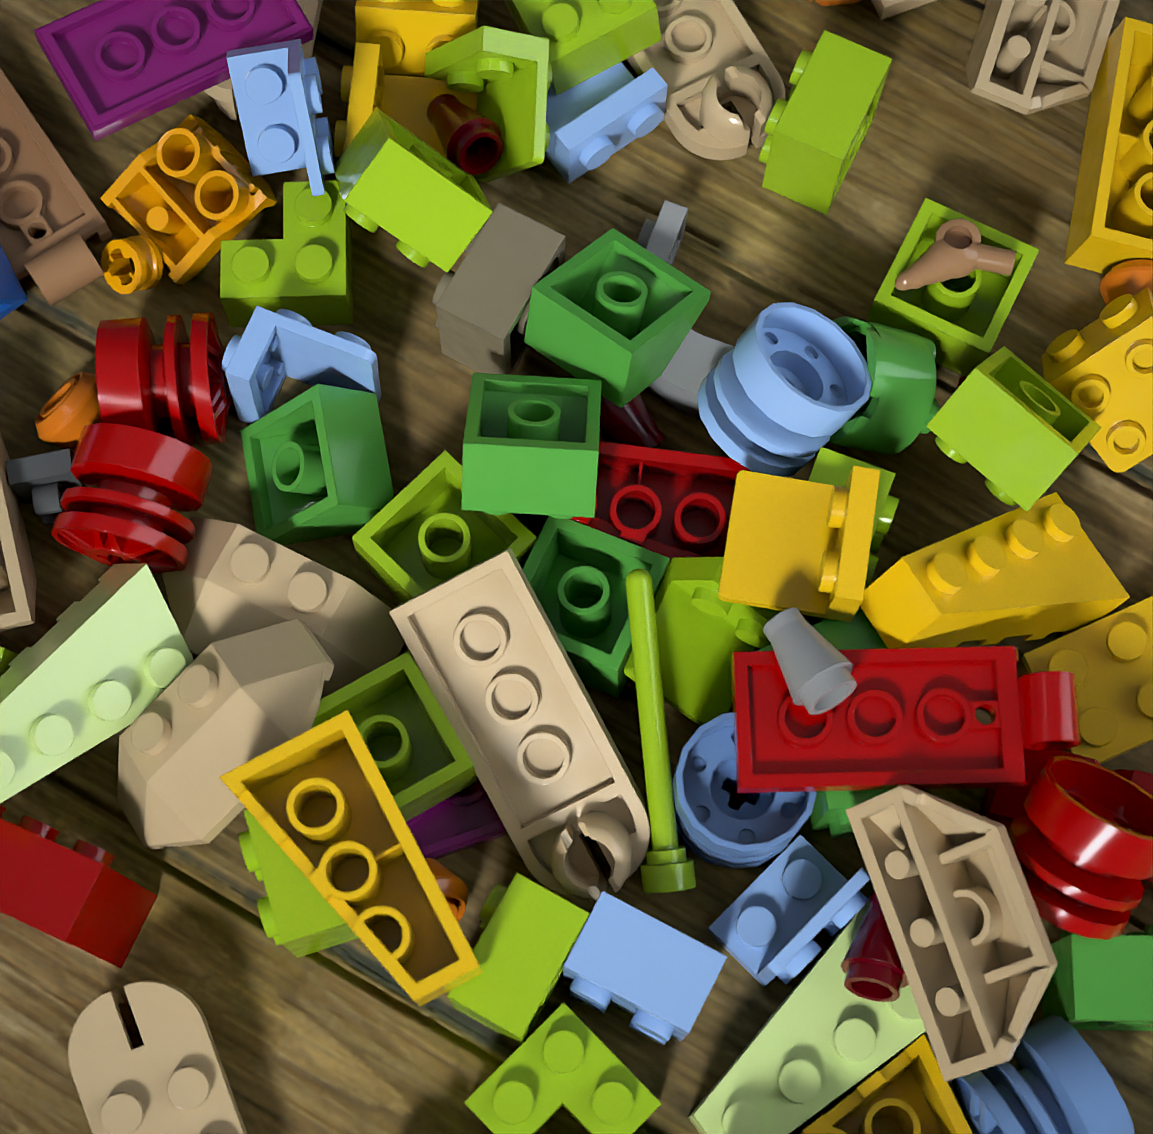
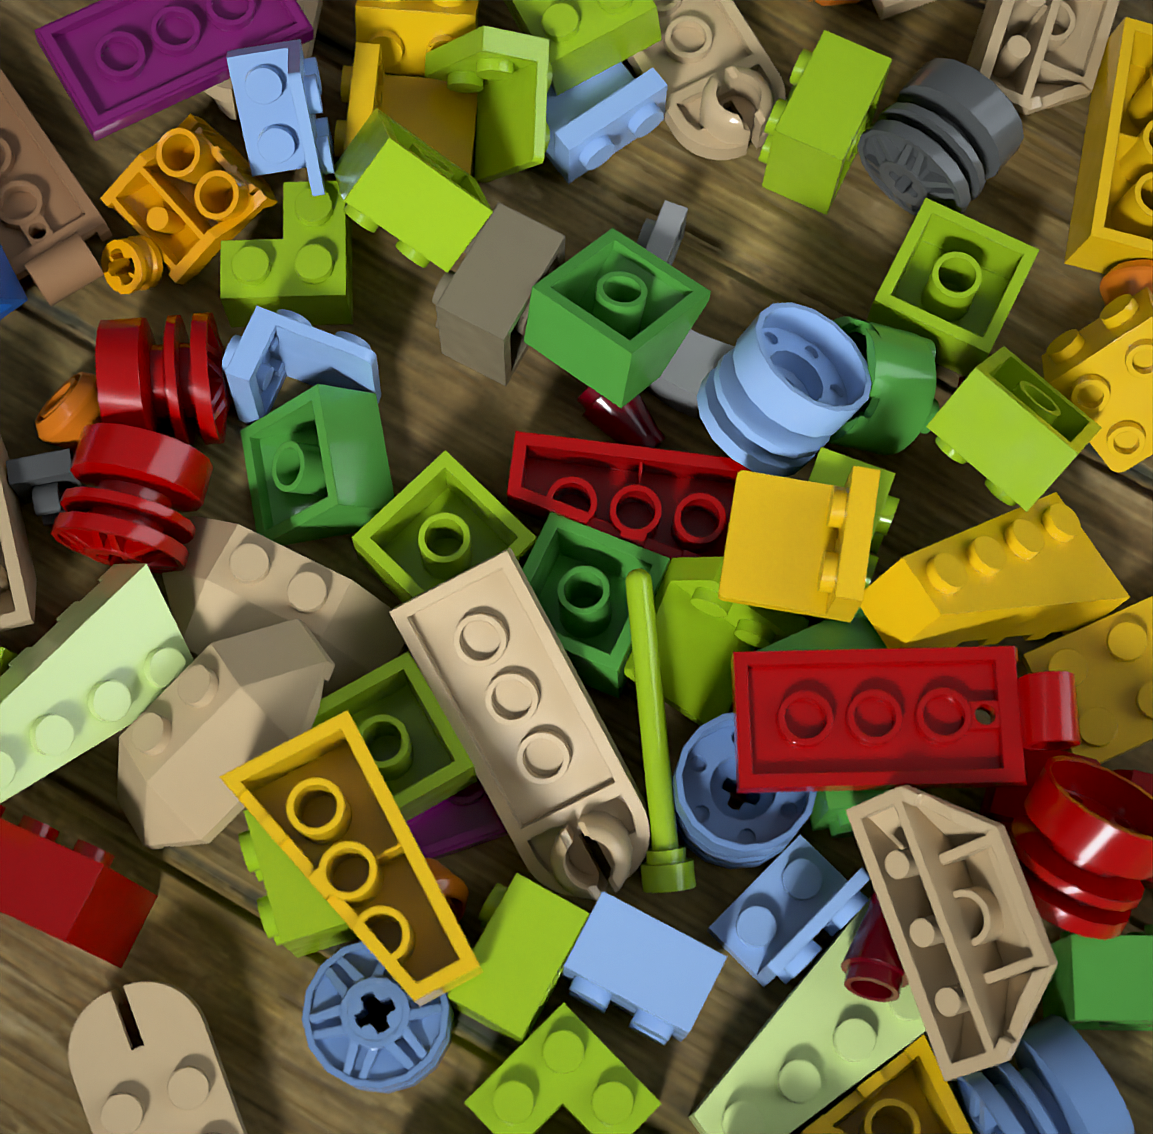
dark red cone [427,93,503,175] -> none
bright green slope [461,373,602,519] -> none
light grey cone [763,608,857,715] -> none
medium nougat animal [895,218,1016,291] -> none
none -> medium blue wheel [302,942,454,1094]
none -> dark grey wheel [858,58,1024,216]

